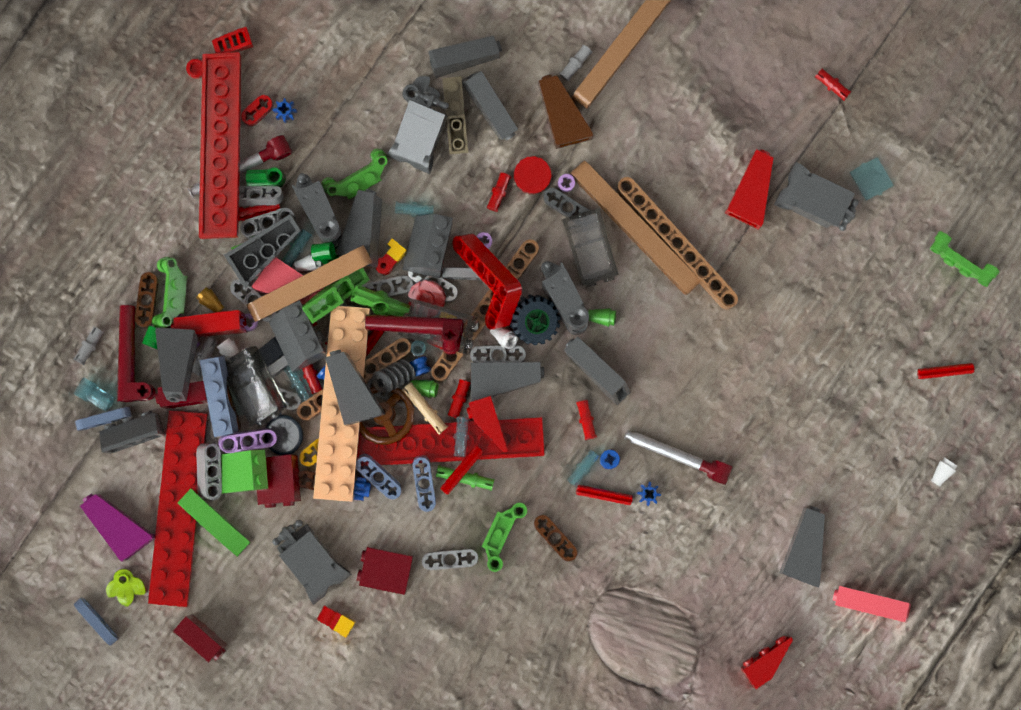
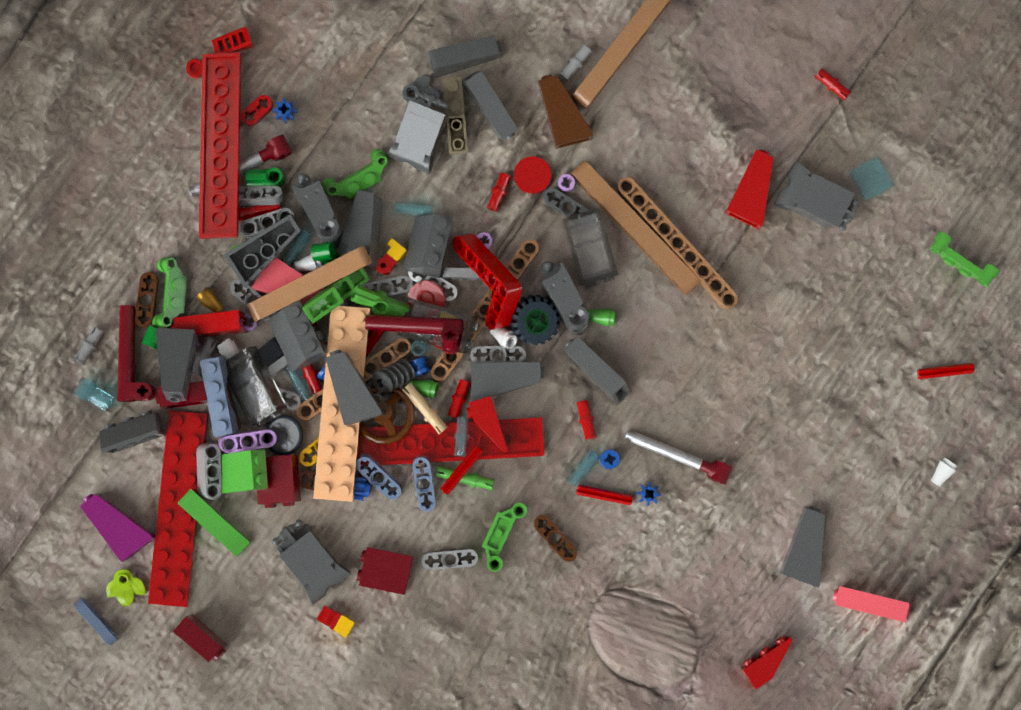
sand blue beam [75,407,132,431] -> none

